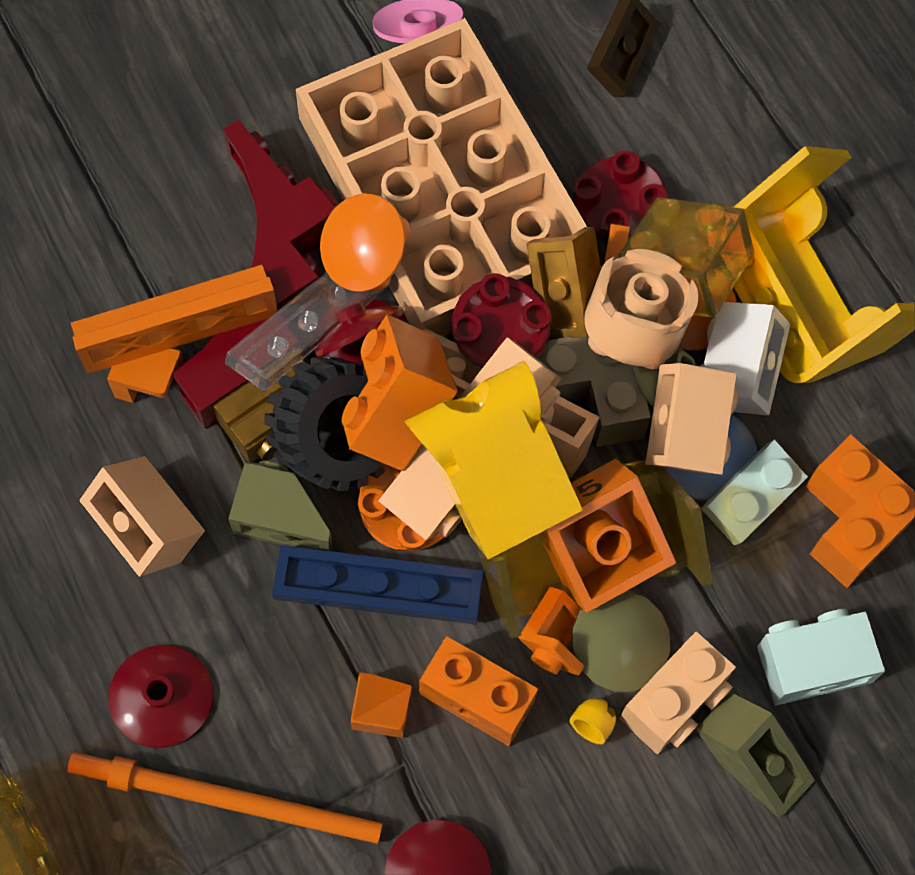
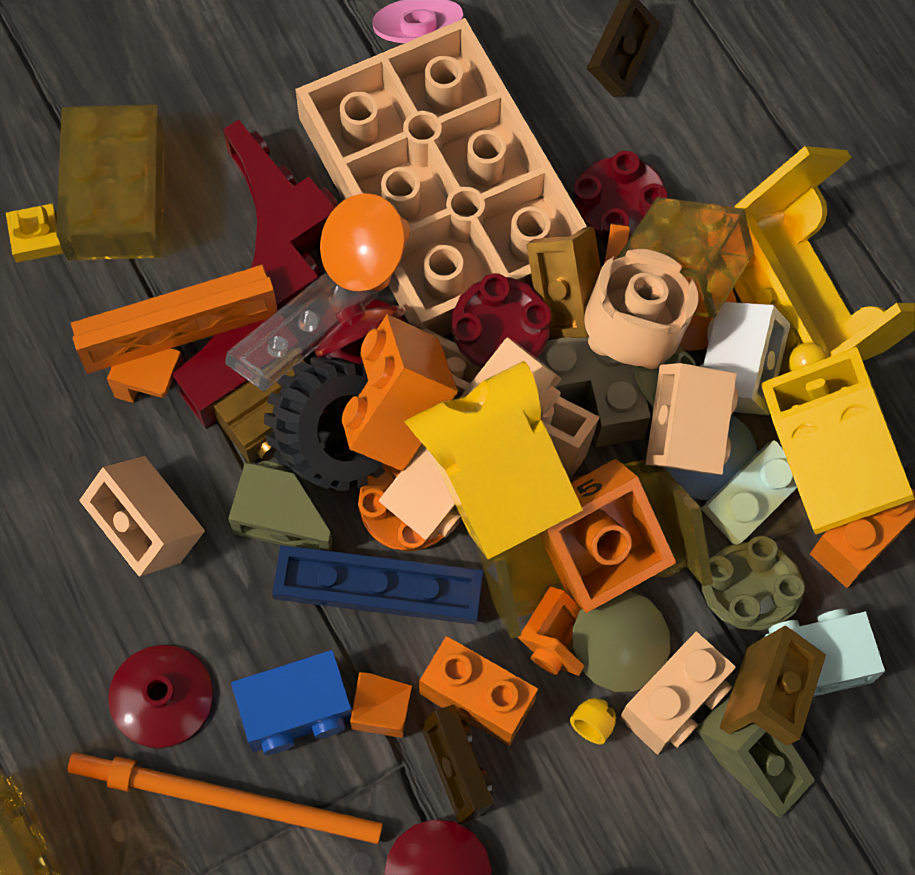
none -> yellow tile [6,203,64,263]
none -> clear yellow brick [56,104,165,261]
none -> blue brick [231,650,352,755]
none -> dark brown plate [420,704,494,824]
none -> olive dish [702,536,805,631]
none -> pearl gold panel [720,625,826,746]
none -> yellow slope [761,342,915,535]

